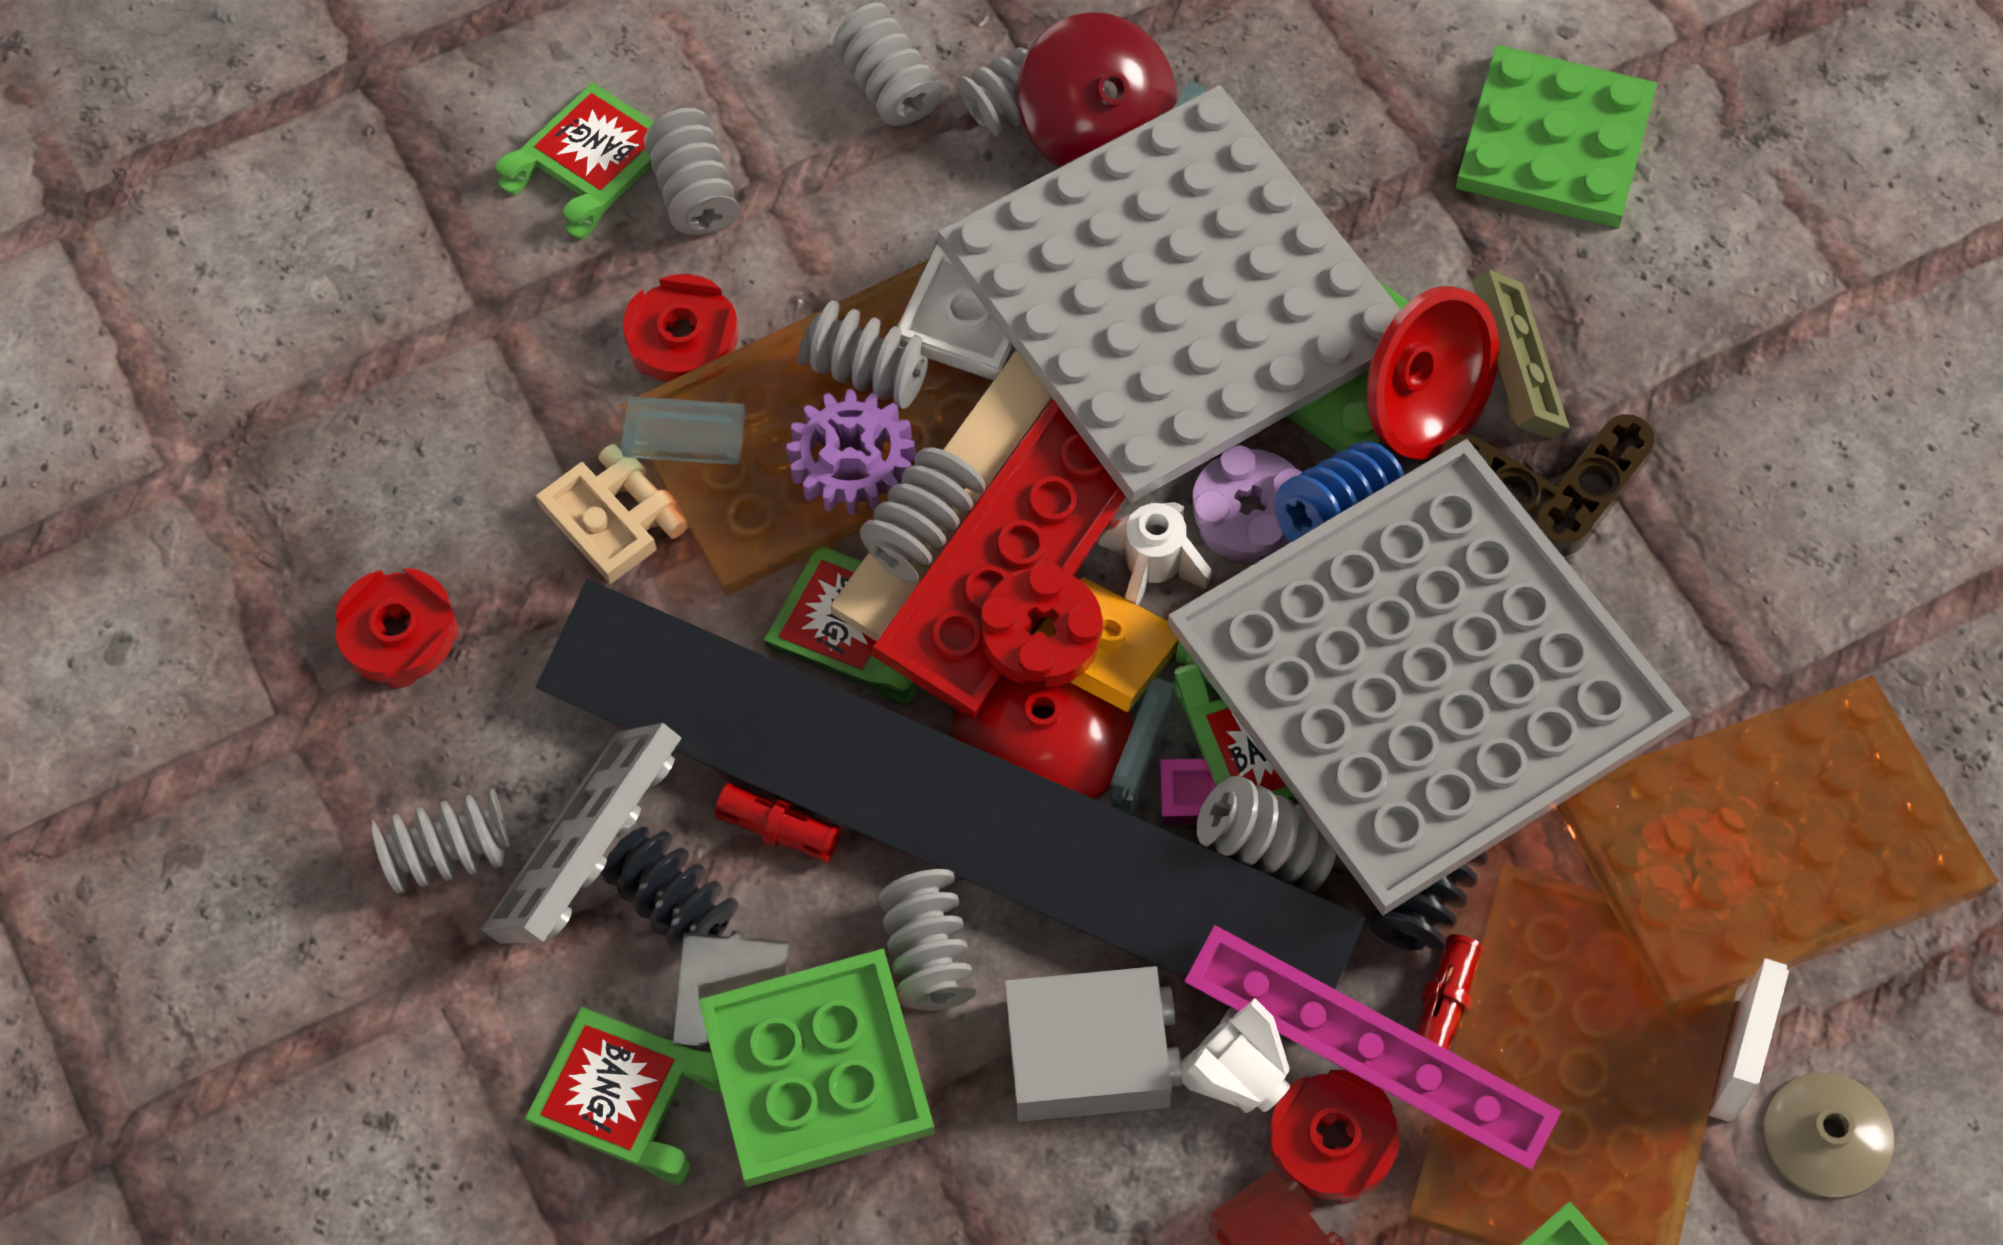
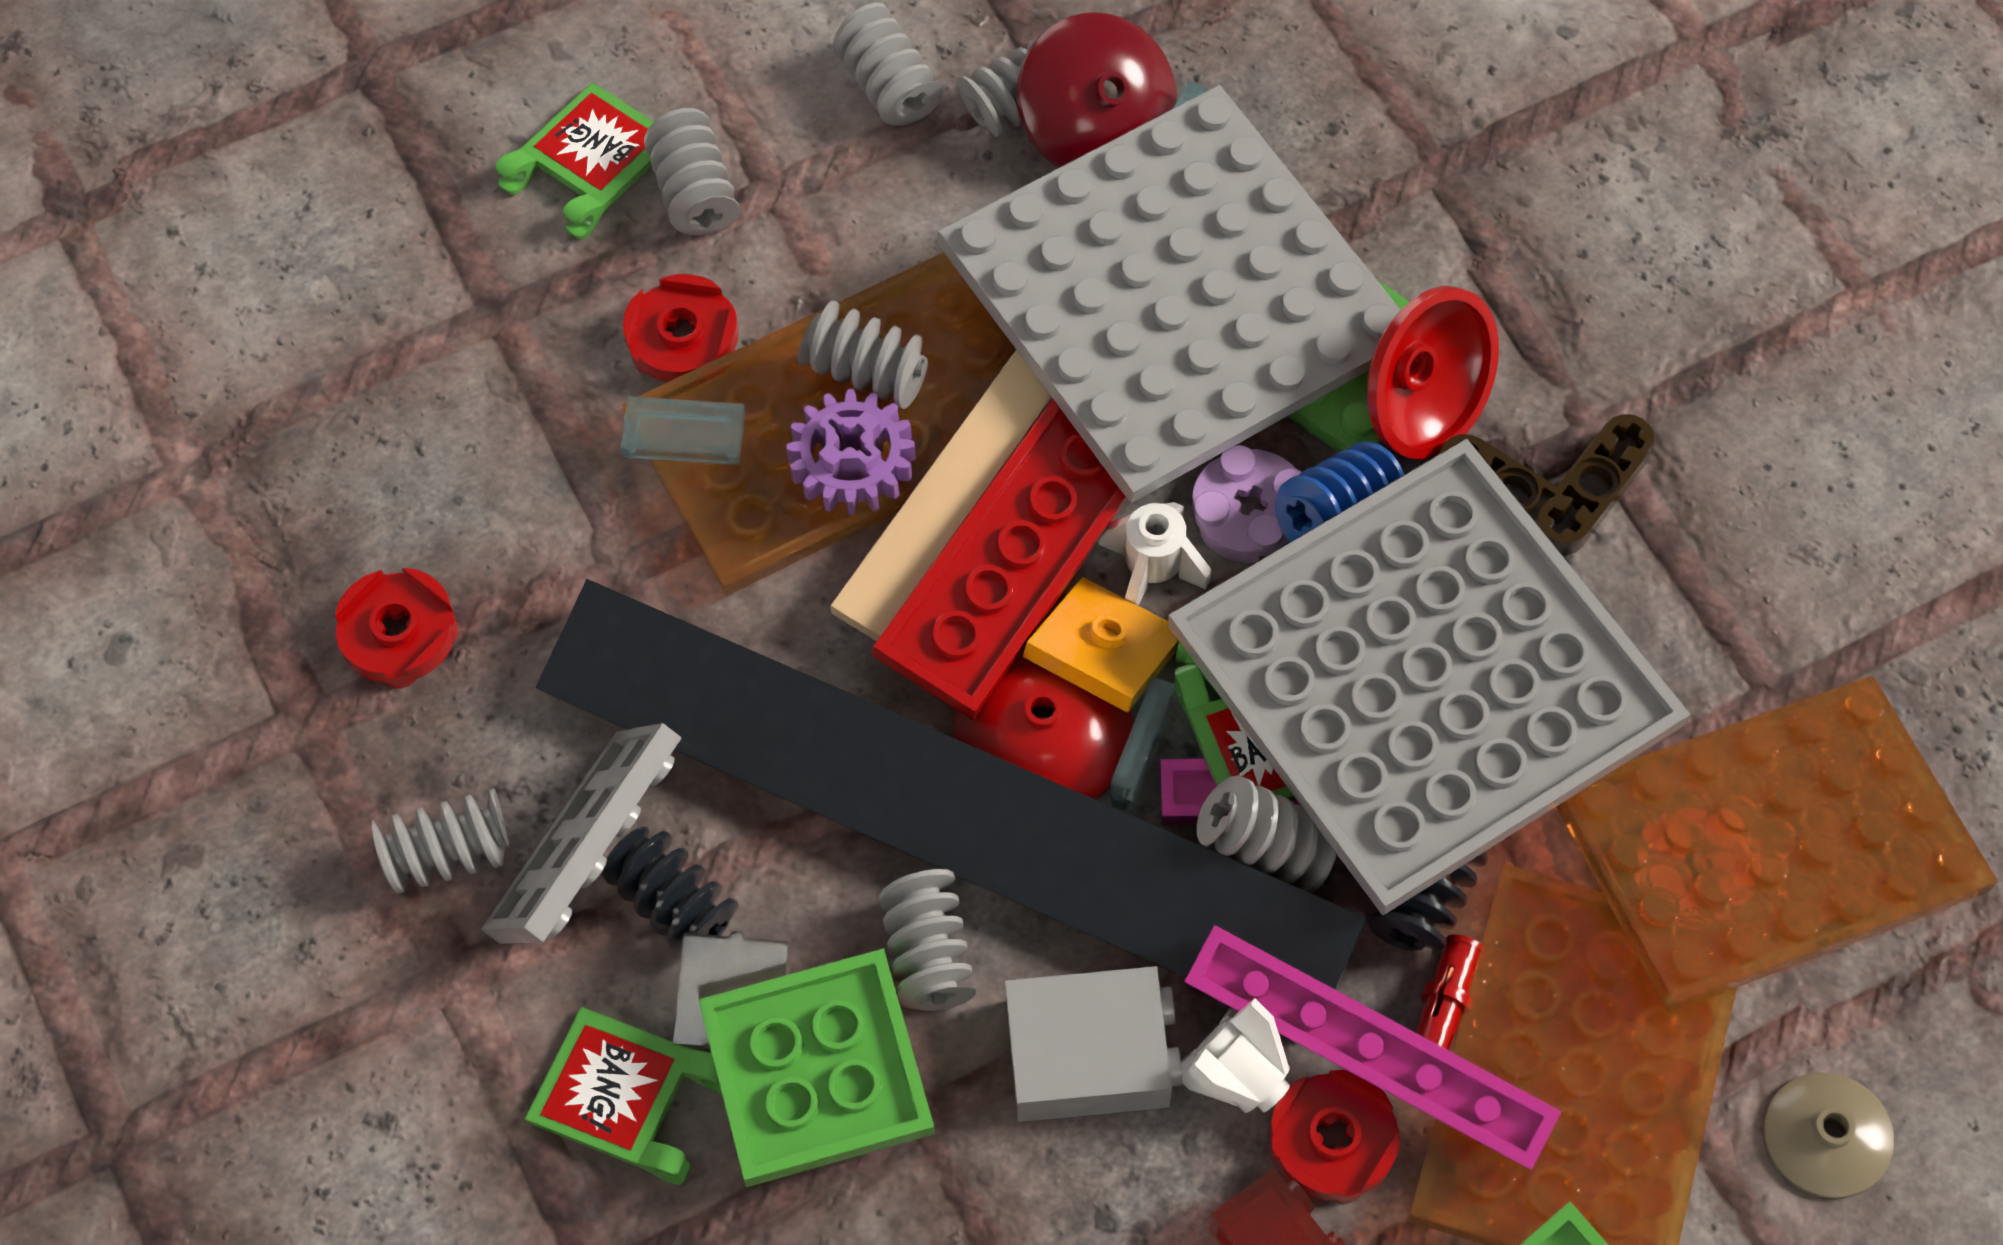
tan plate [536,444,688,585] -> none
red pin [714,782,842,863] -> none
flag [764,544,917,705] -> none
light grey piece [860,448,986,583] -> none
white tile [897,245,1016,381] -> none
red plate [981,563,1103,687] -> none
bright green plate [1455,44,1657,228] -> none
olive plate [1471,269,1570,439] -> none
white tile [1708,958,1789,1122] -> none

